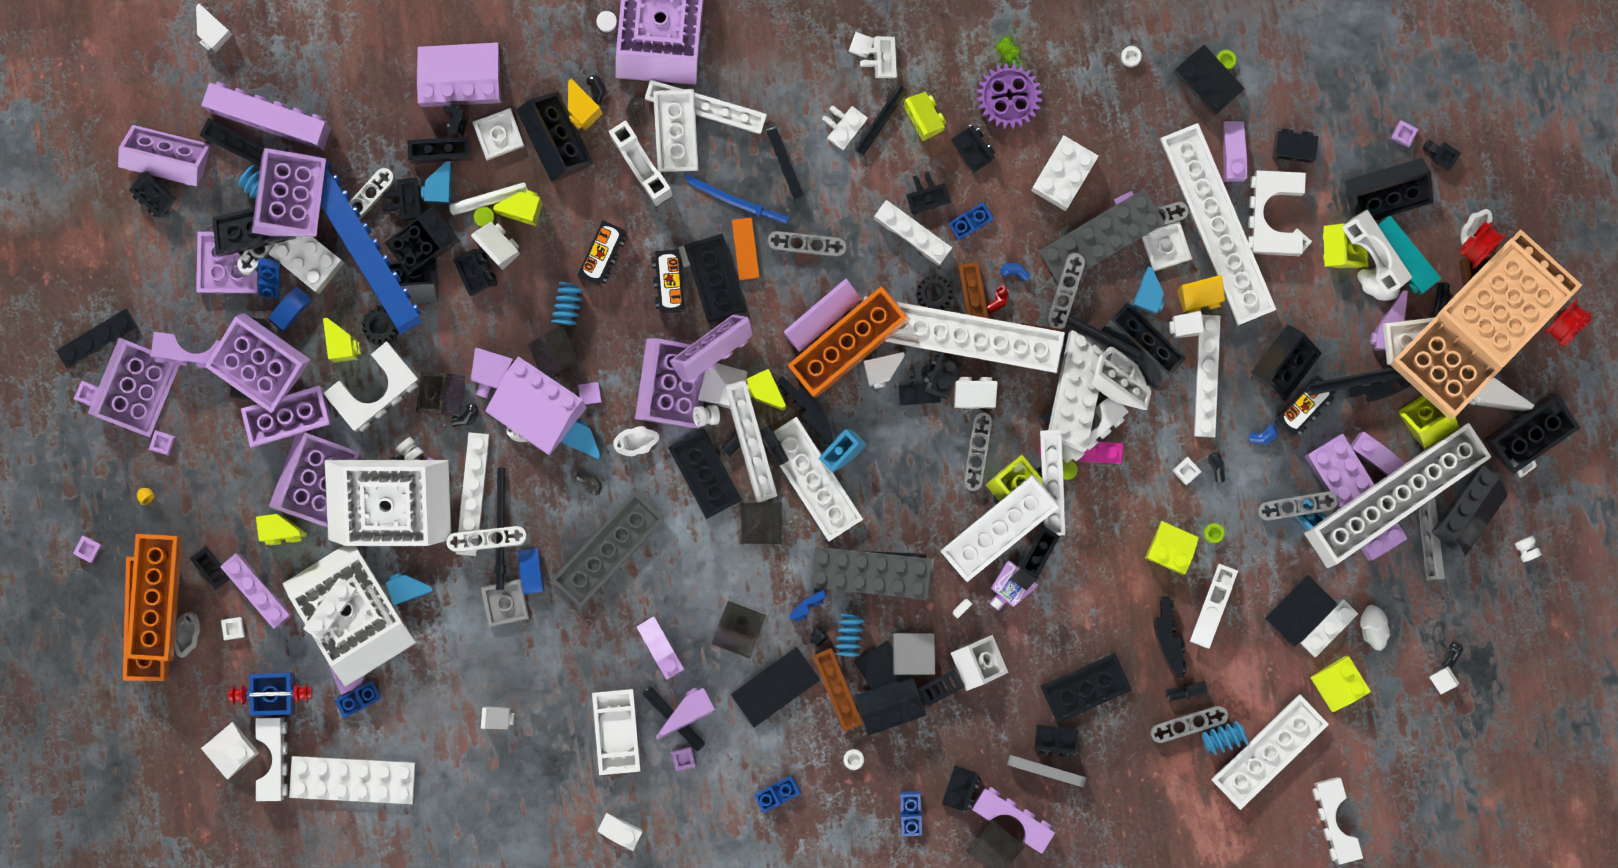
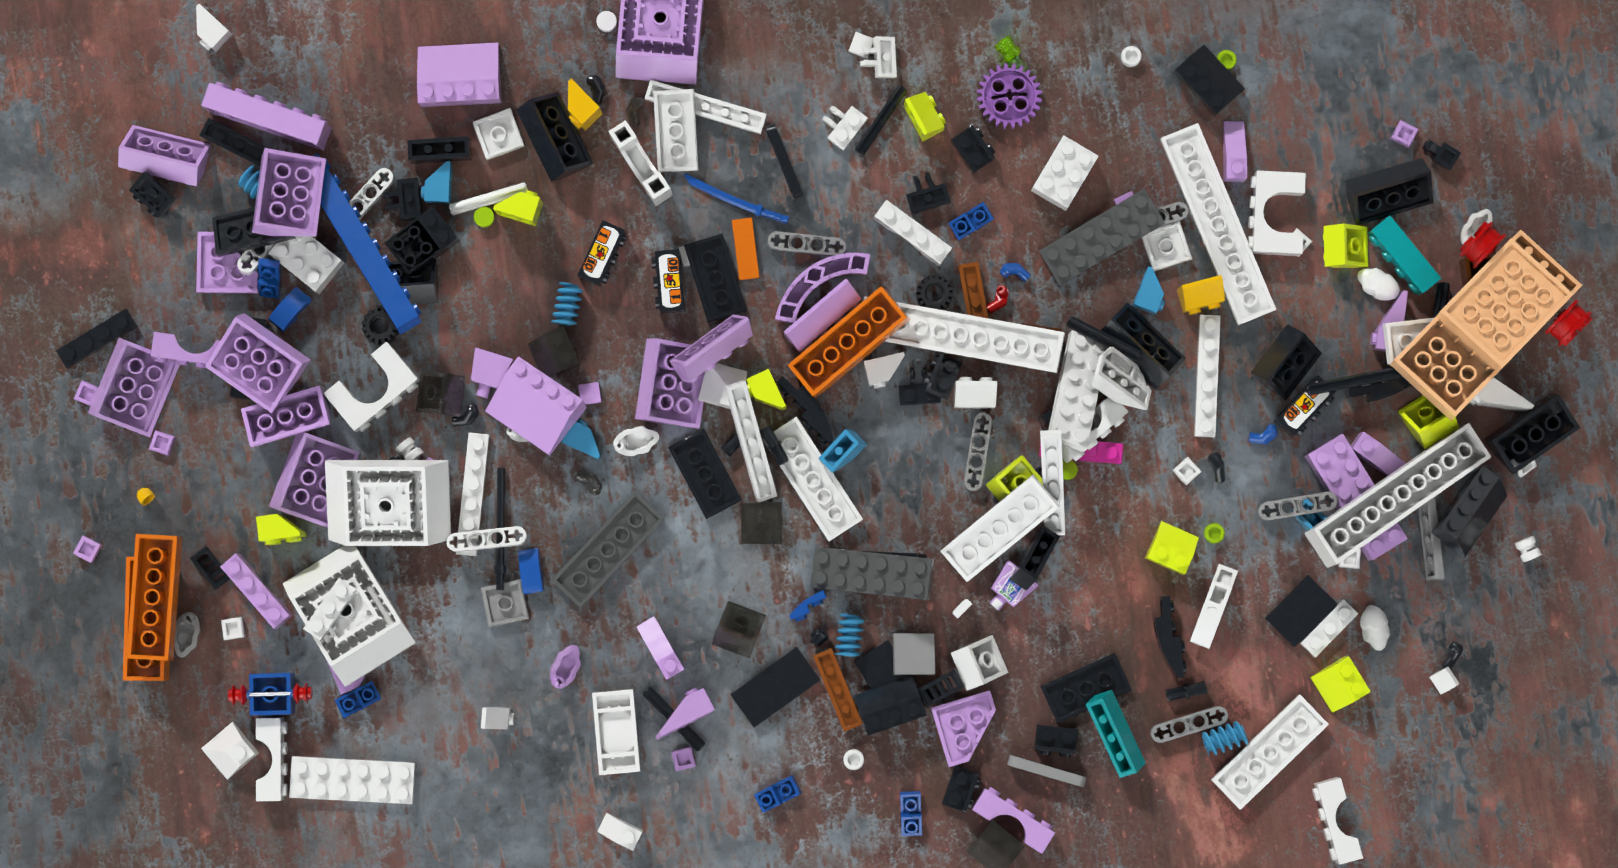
neon yellow slope [323,318,361,363] -> none
dark azure slope [385,573,435,605] -> none
black bracket [443,104,469,137] -> none
black bracket [453,248,498,296] -> none
white slope [471,222,520,270] -> none
white wheel [693,404,720,427] -> none
light grey beam [1048,252,1085,329] -> none
white slope [1169,311,1203,338] -> none
black brick [1272,129,1319,163] -> none
white arch [1342,210,1412,295] -> none
none -> lavender arm [550,645,581,689]
none -> lavender brick [775,253,870,324]
none -> lavender plate [931,691,996,767]
none -> teal brick [1086,690,1146,778]
none -> white tile [1338,548,1361,569]

